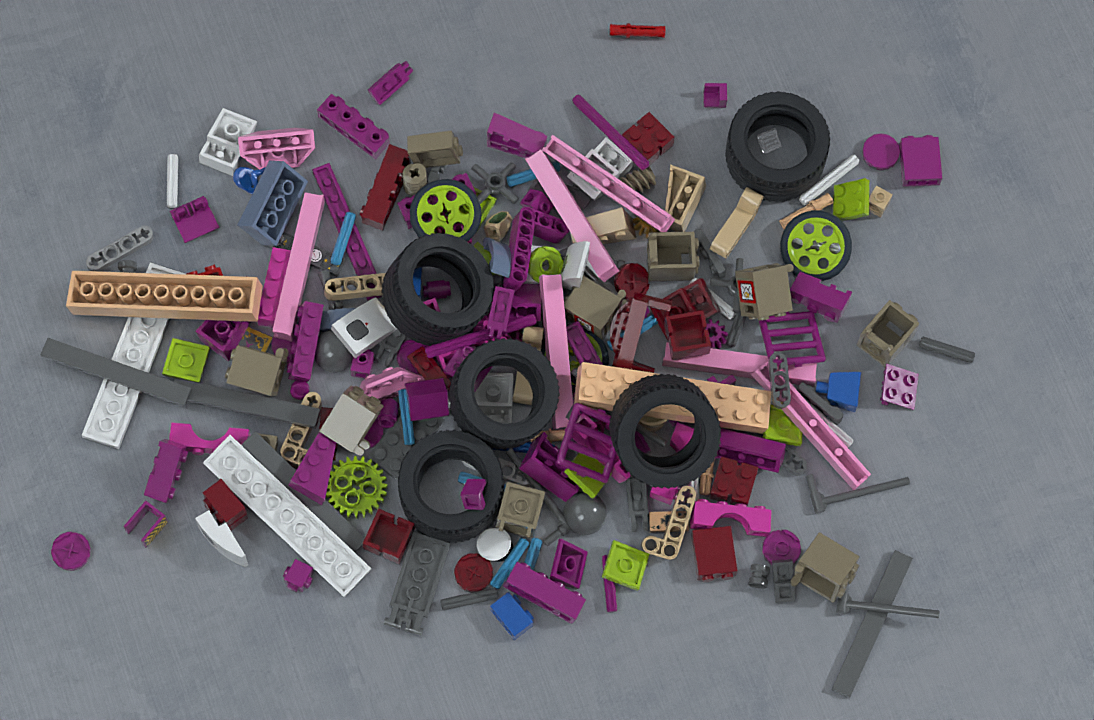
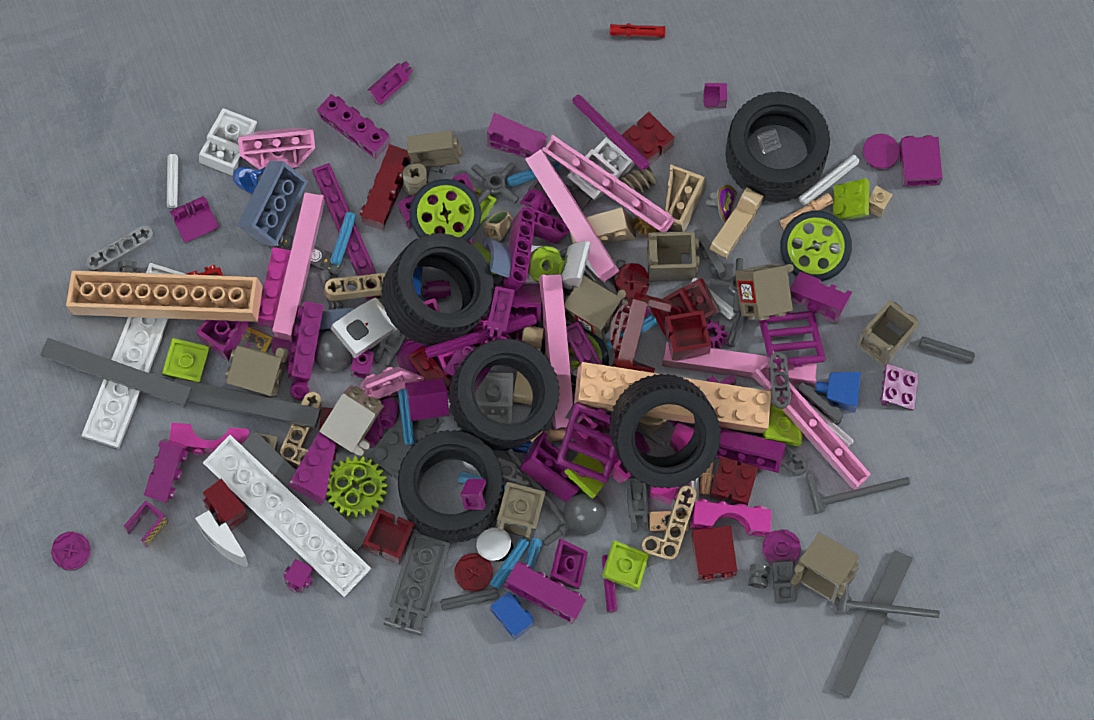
none -> shield [706,184,737,224]

